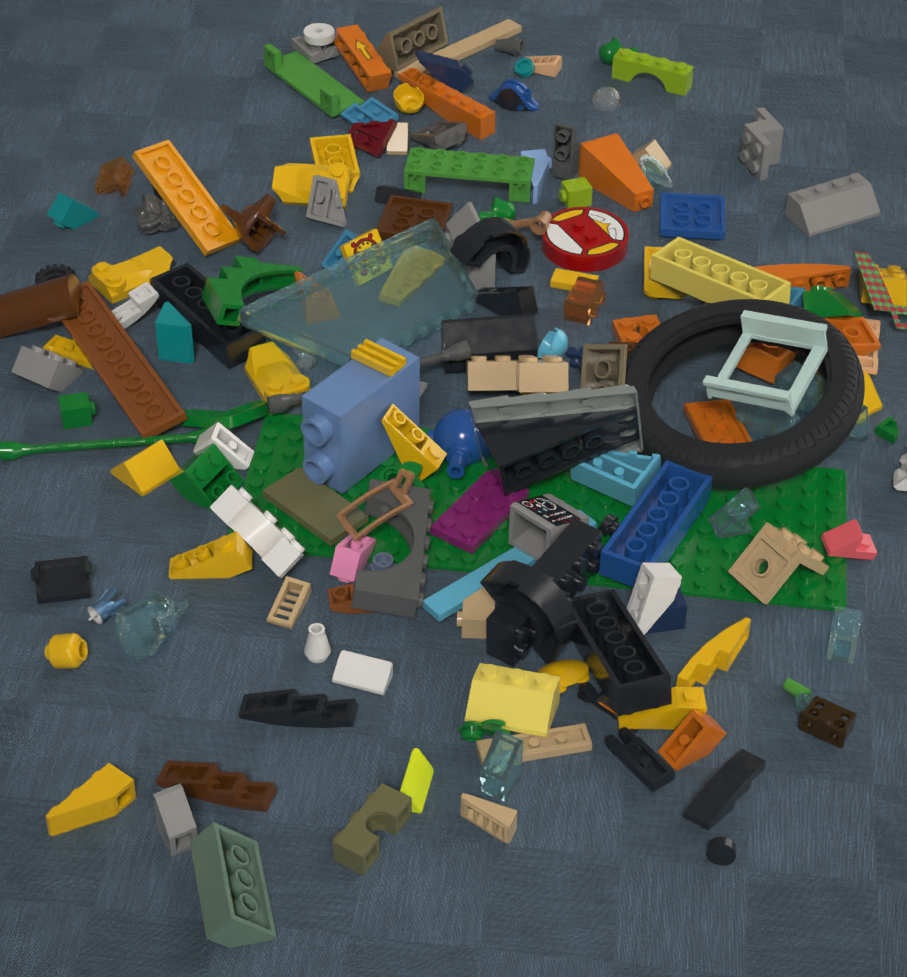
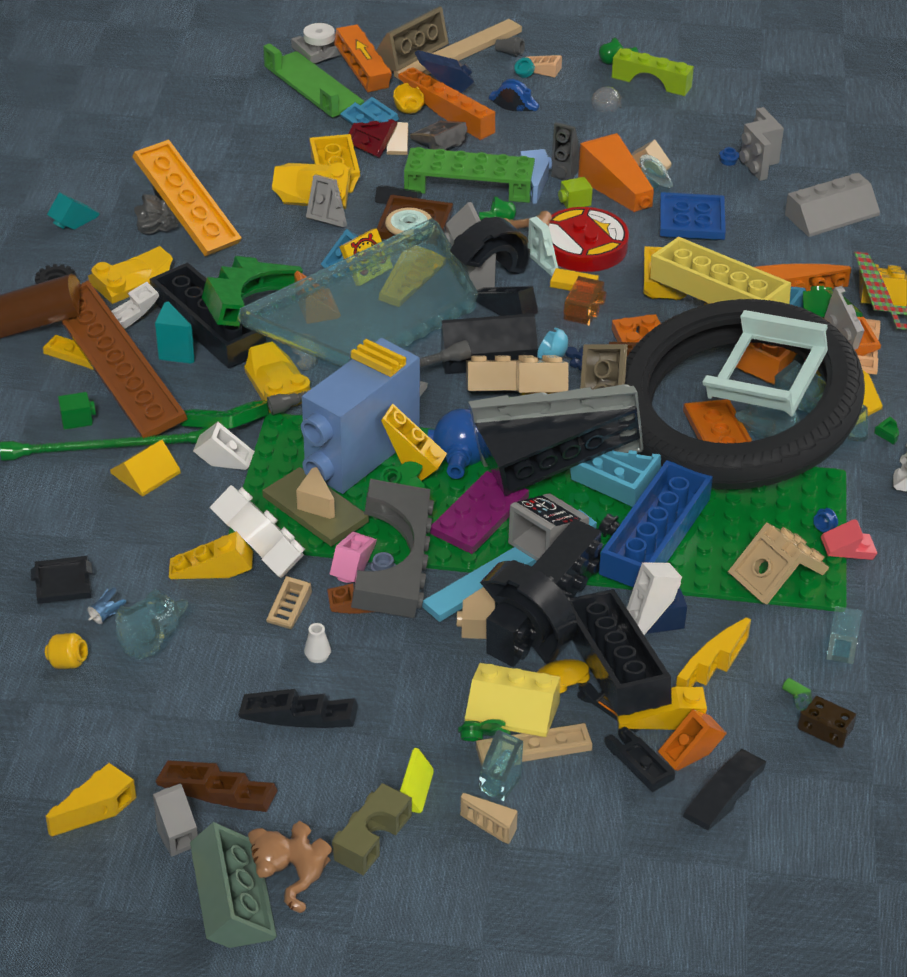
light grey slope [11,345,84,392] -> none
clear orange bracket [94,156,134,196] -> none
green slope [169,443,244,512] -> none
reddish brown piece [220,193,286,253] -> none
white slope [332,650,393,695] -> none
medium nougat sword [336,469,415,541] -> none
black tile [706,837,737,866] -> none
clear light blue slope [709,487,761,538] -> none
none -> medium nougat animal [248,821,332,913]
none -> tan slope [296,467,335,519]
none -> light aqua wheel [385,208,433,238]
none -> light aqua wing [528,216,558,276]
none -> blue plate [719,147,740,166]
none -> blue plate [814,508,838,532]
none -> light grey wing [824,286,865,350]

